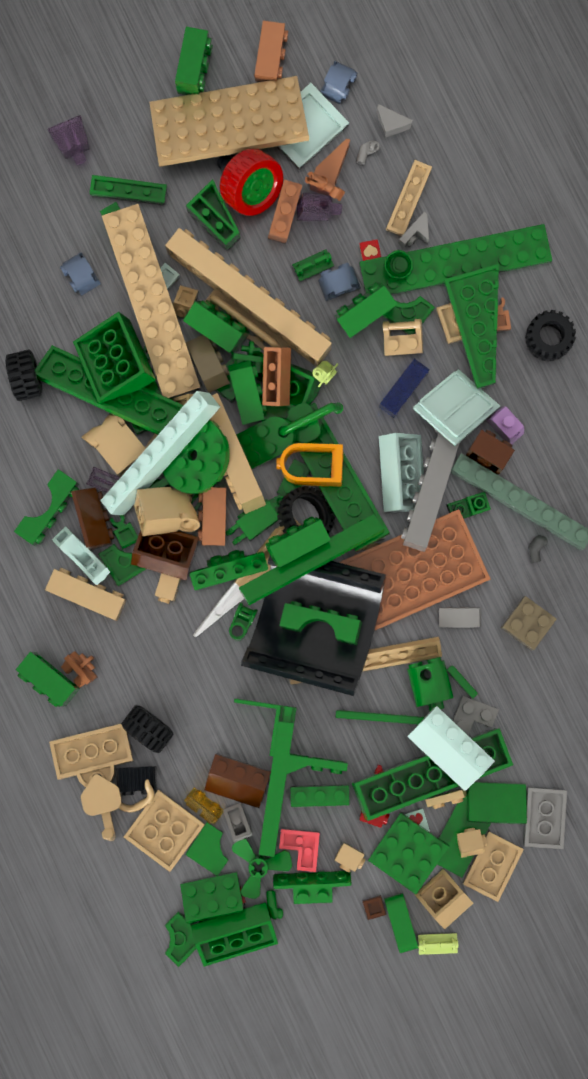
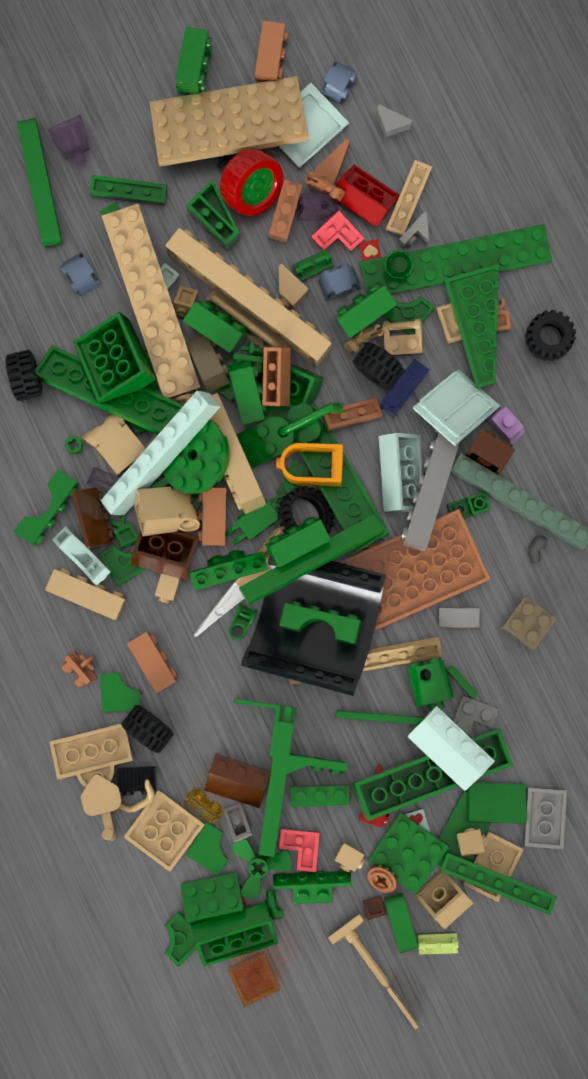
green brick [16,652,80,707] -> none
yellowish green hinge [313,361,339,387] -> none
light grey arm [356,140,380,165] -> none
tan plate [425,789,467,809] -> none
none -> green beam [17,118,62,247]
none -> green bush [65,436,83,454]
none -> green tile [100,673,141,713]
none -> nougat brick [127,632,178,694]
none -> clear orange brick [228,951,280,1007]
none -> tan slope [279,263,309,309]
none -> coral plate [311,210,365,251]
none -> nougat plate [323,398,382,431]
none -> tan piece [328,914,419,1030]
none -> red slope [335,165,400,227]
none -> tan piece [344,324,383,355]
none -> black tyre [353,342,405,390]
none -> nougat gear [367,865,397,893]
none -> green plate [440,852,557,915]

